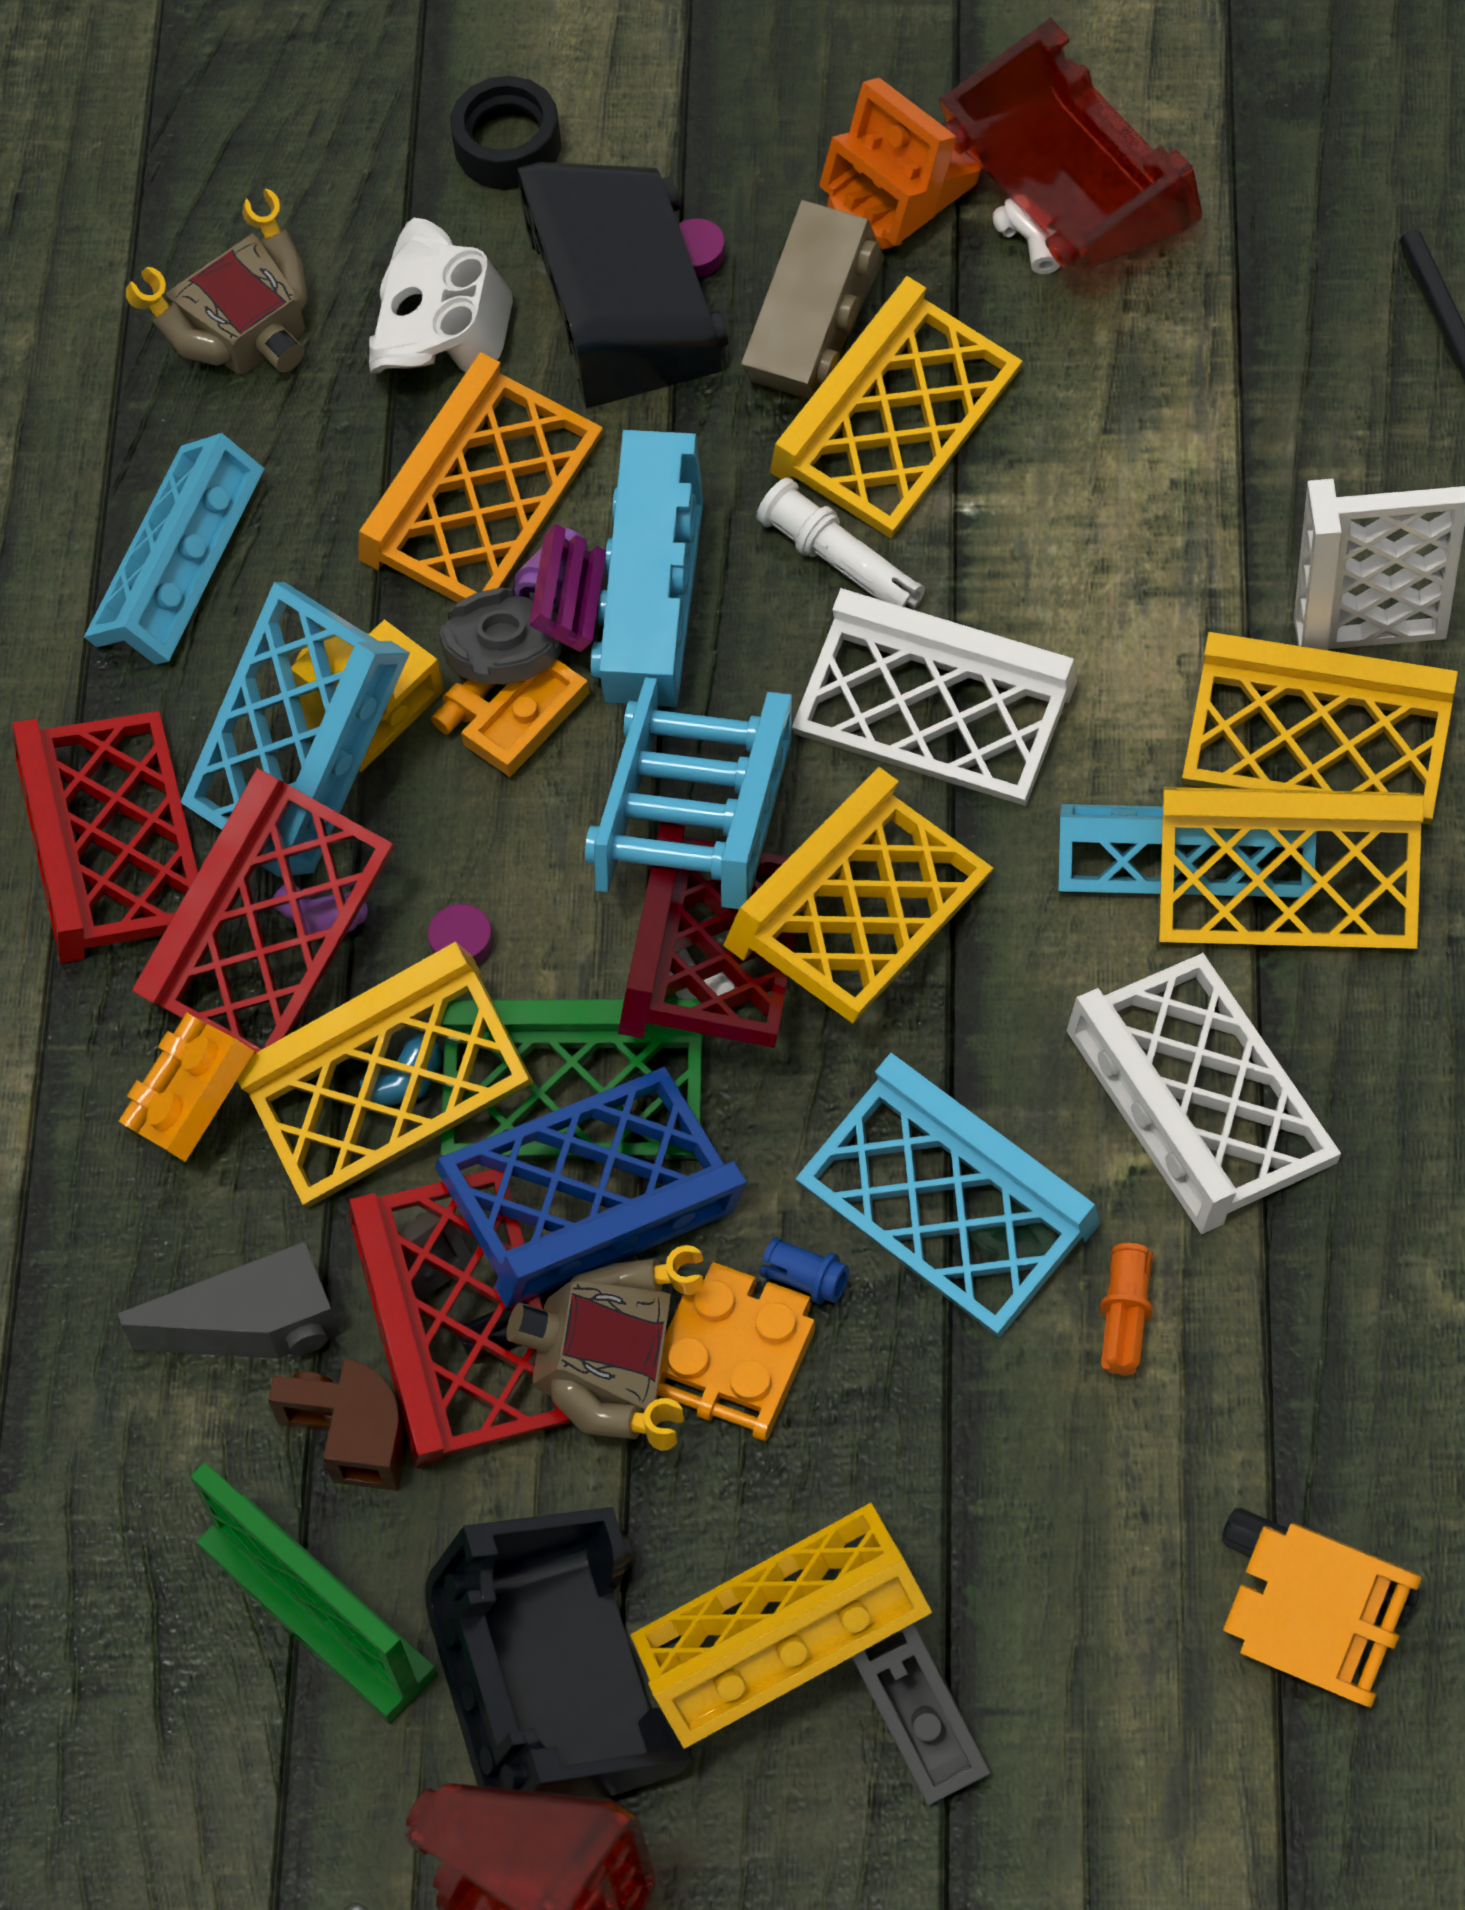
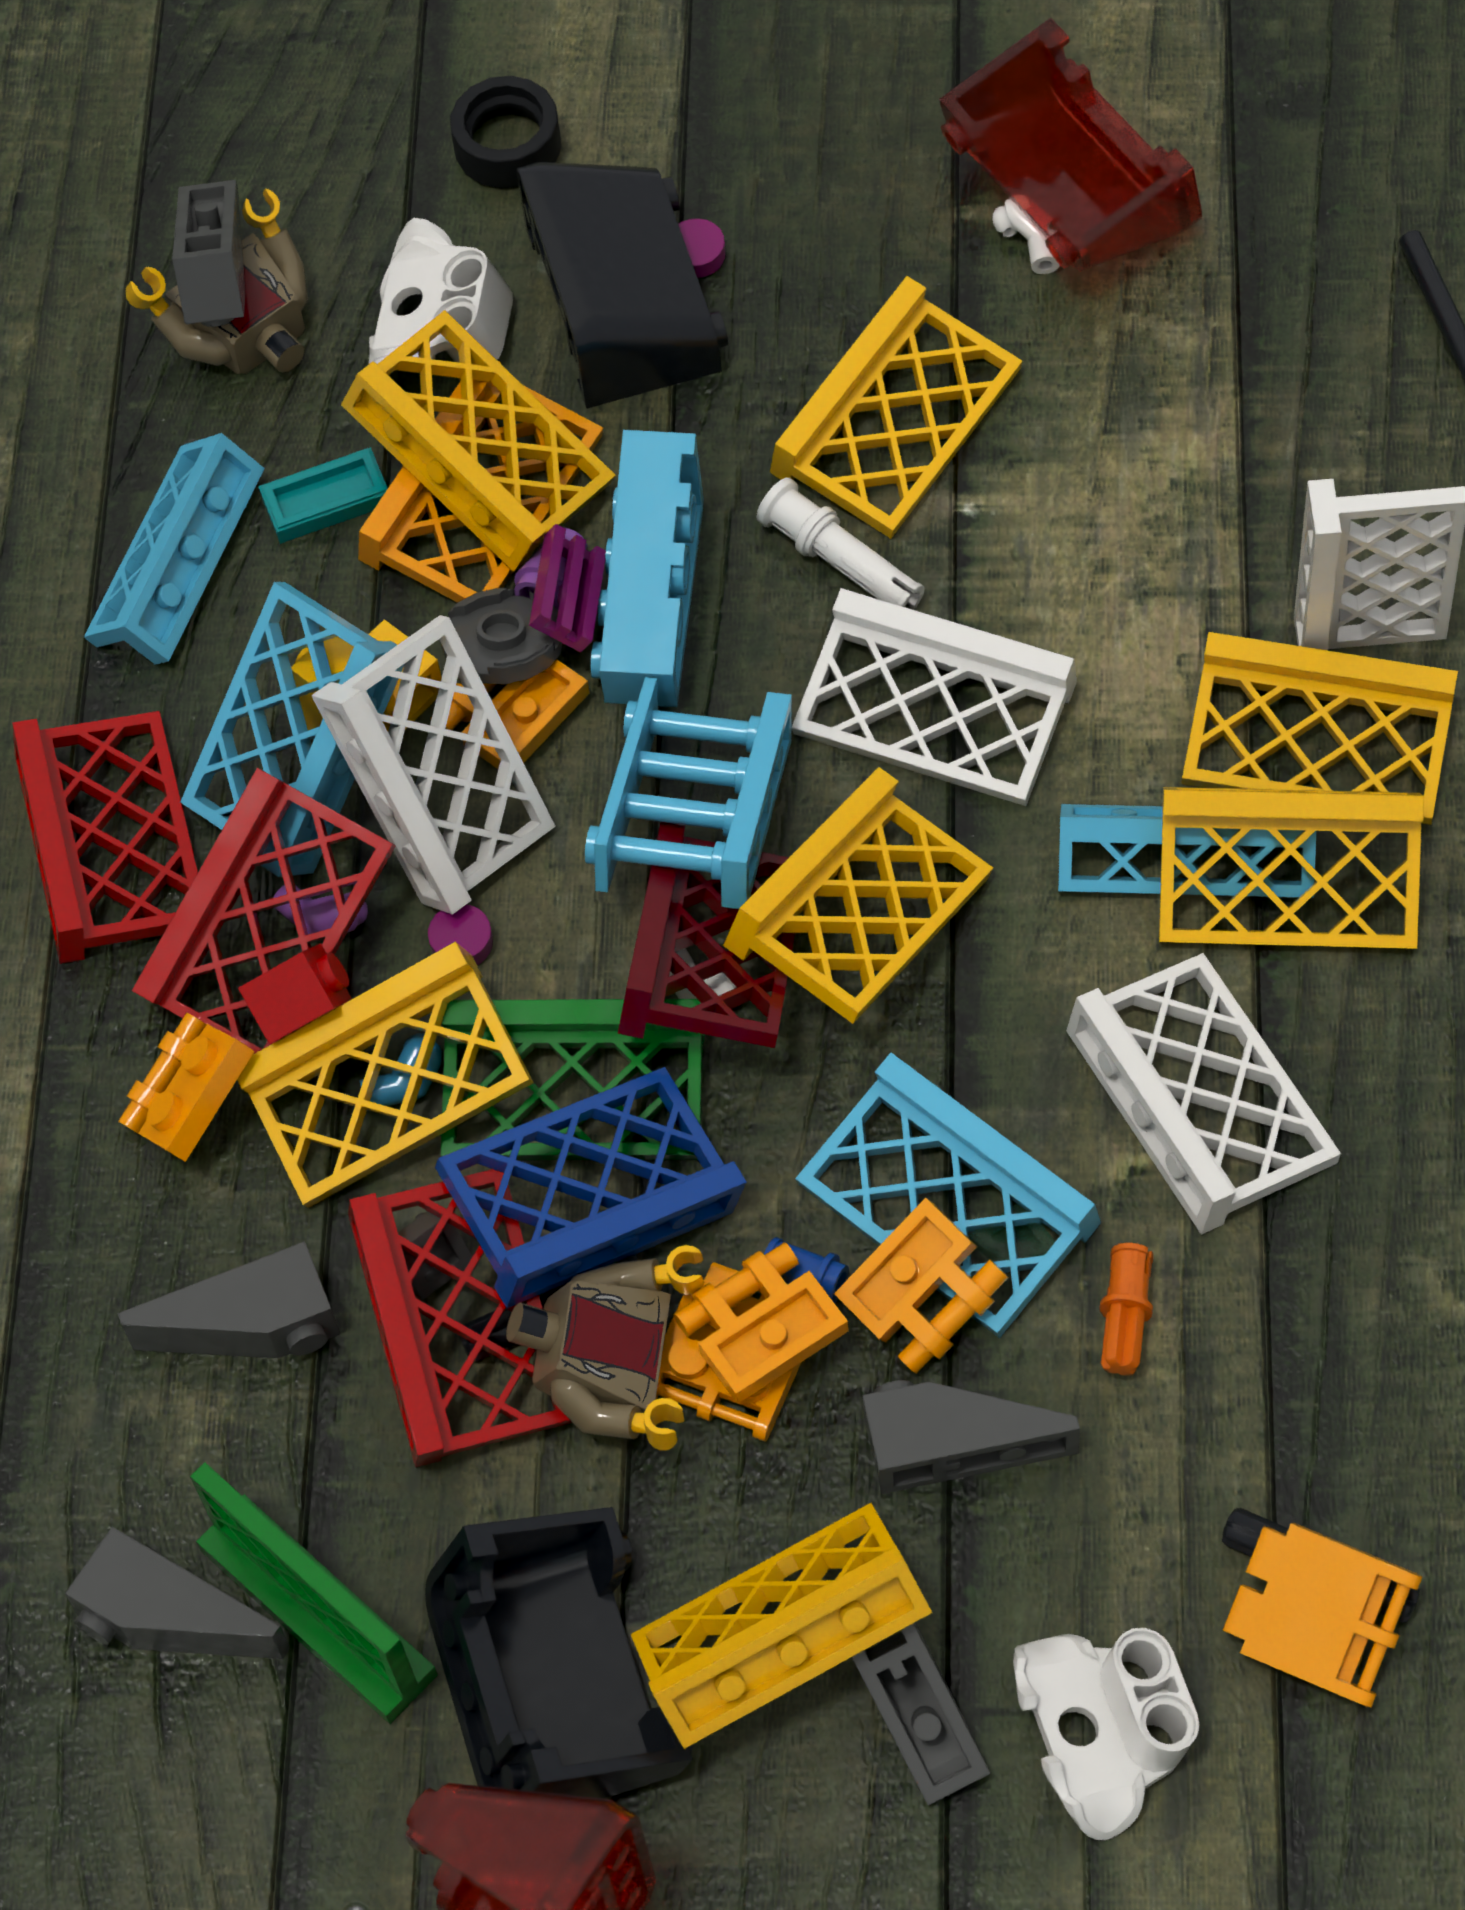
reddish brown brick [268,1359,407,1491] -> none
dark tan wedge [741,200,885,400] -> none
orange piece [819,78,981,250] -> none
none -> dark grey slope [65,1527,290,1659]
none -> dark grey slope [172,180,245,327]
none -> red brick [238,943,352,1045]
none -> teal tile [258,447,388,544]
none -> white fence [311,615,555,914]
none -> yellow fence [341,310,616,572]
none -> light orange plate [674,1242,849,1404]
none -> light orange plate [834,1198,1009,1374]
none -> dark grey slope [862,1380,1080,1494]
none -> white piece [1013,1628,1199,1840]

